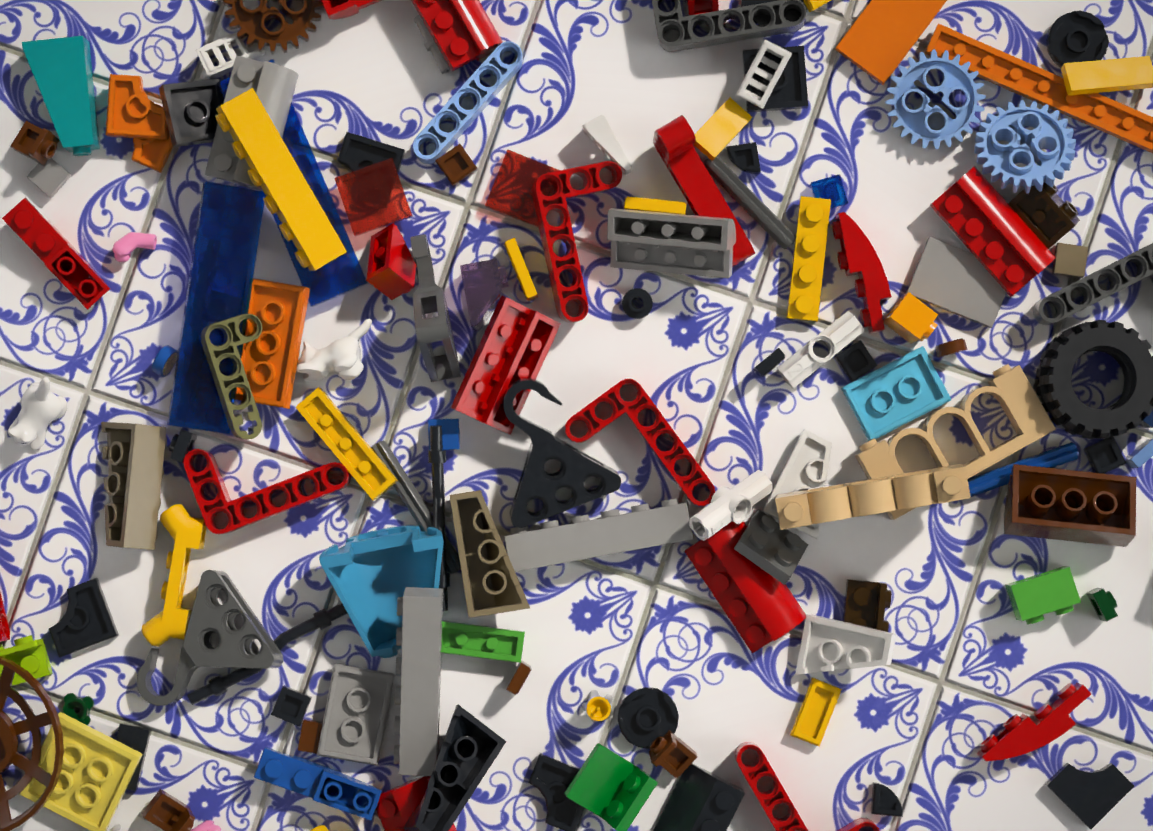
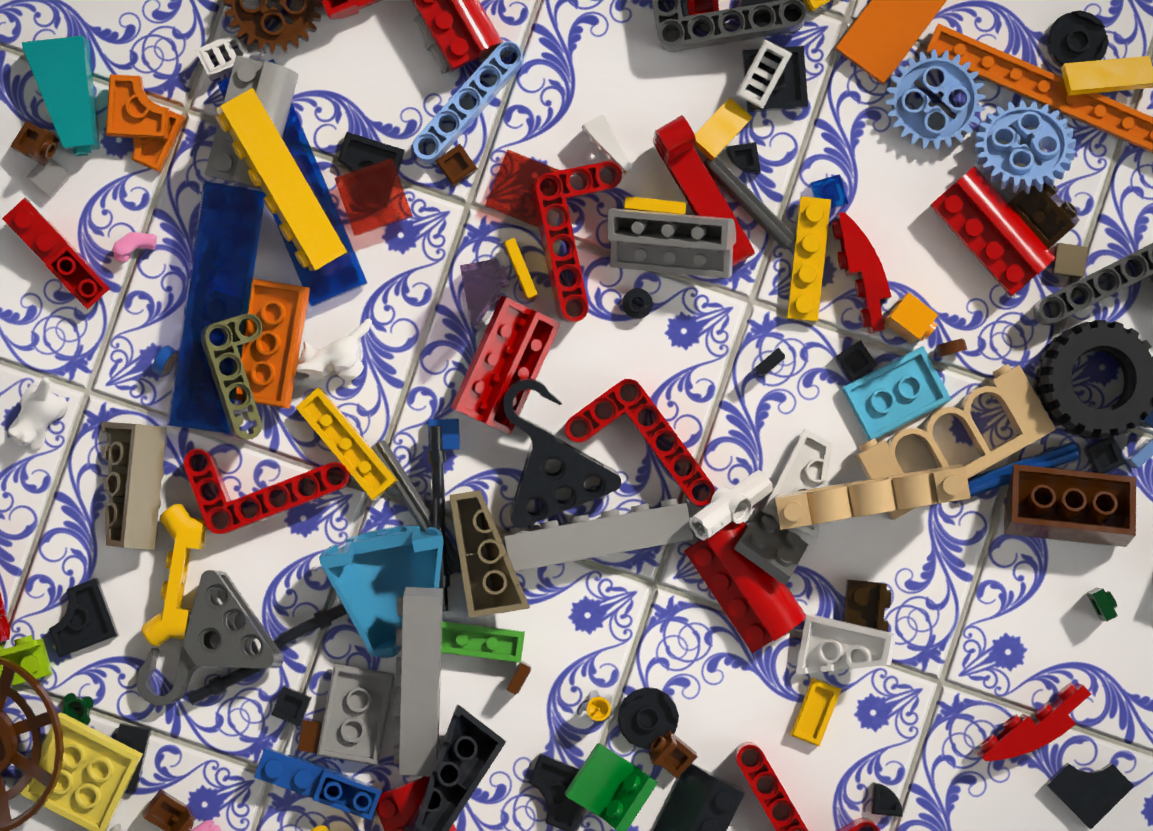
black plate [159,78,224,147] -> none
black plate [169,429,198,463] -> none
red slope [366,223,416,300] -> none
dark grey piece [410,234,461,382] -> none
white piece [776,310,865,389] -> none
light grey tile [906,237,1006,328] -> none
bright green brick [1005,566,1081,625] -> none

